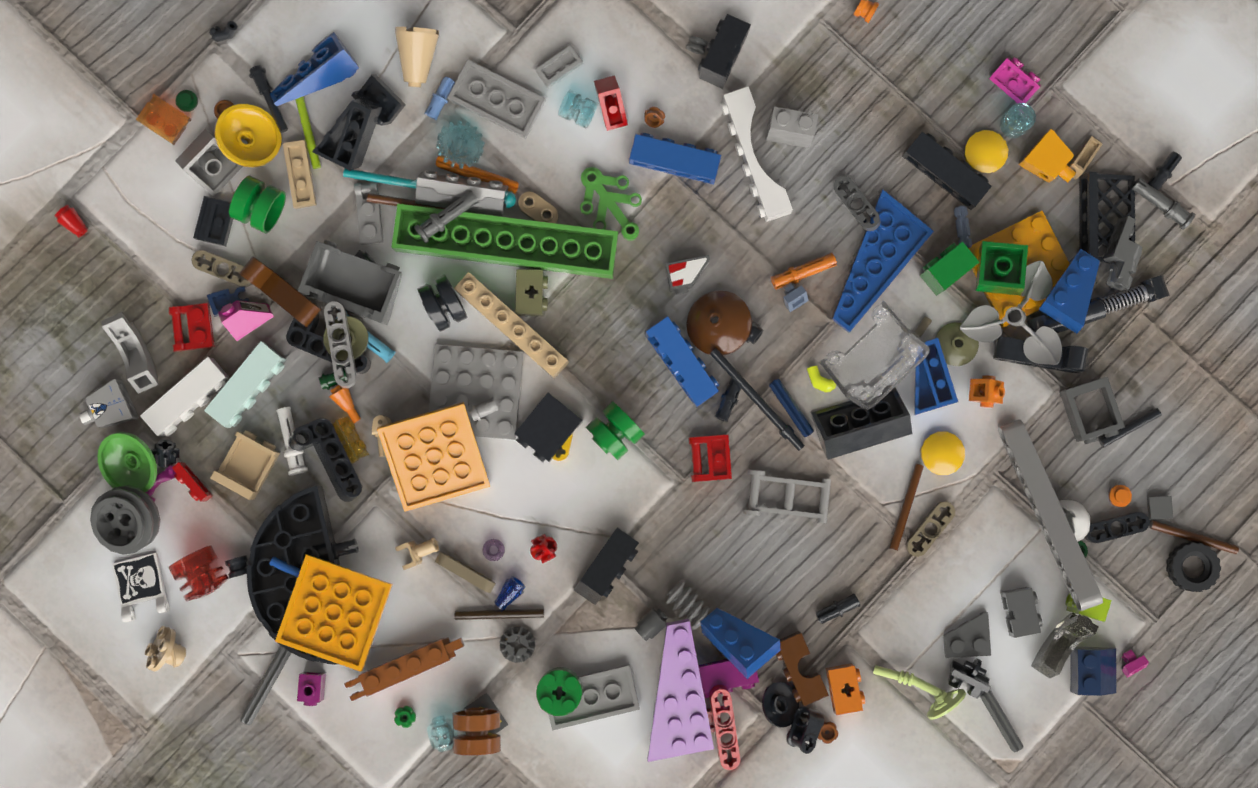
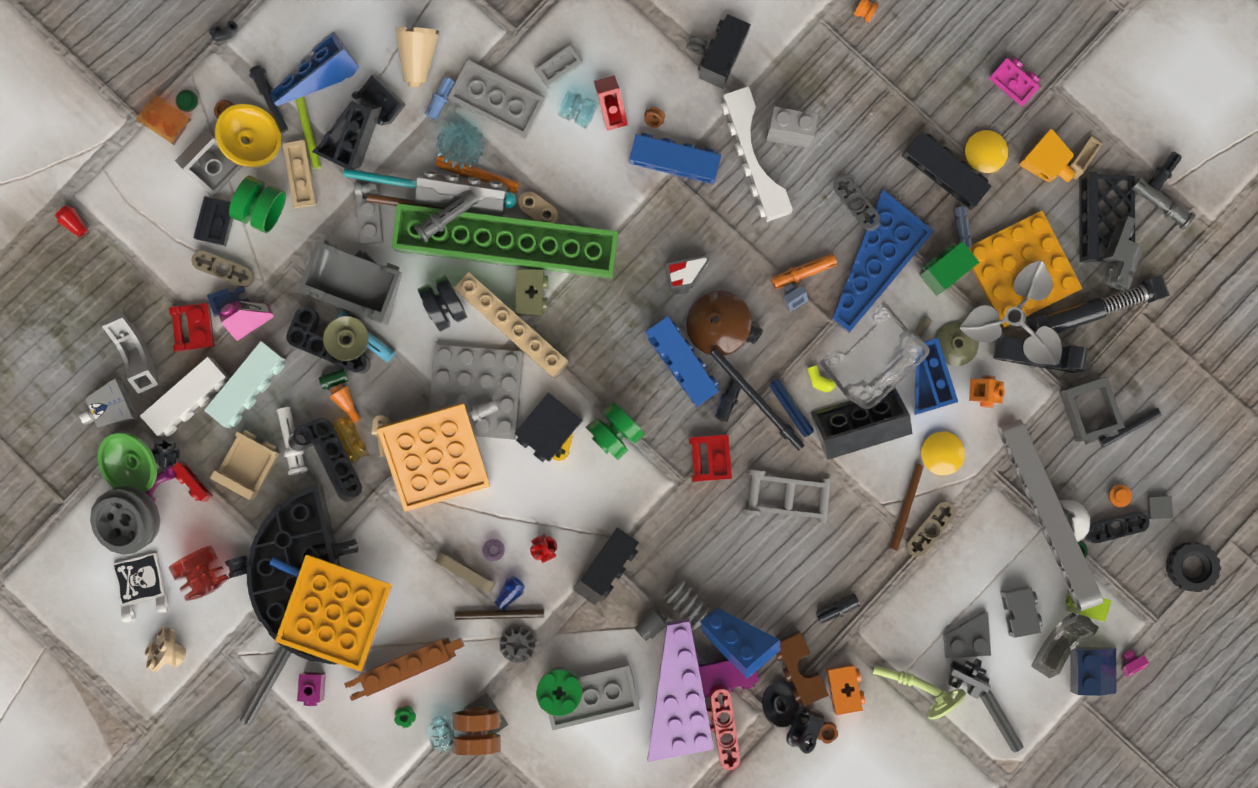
reddish brown beam [239,256,321,327] -> none
light grey beam [324,302,357,388] -> none
tan piece [395,538,439,570] -> none
bright green plant [580,167,642,241] -> none
green brick [975,241,1028,295] -> none
clear light blue wheel [1000,103,1036,138] -> none
blue wedge [1039,249,1100,334] -> none
reddish brown bar [1149,520,1239,554] -> none

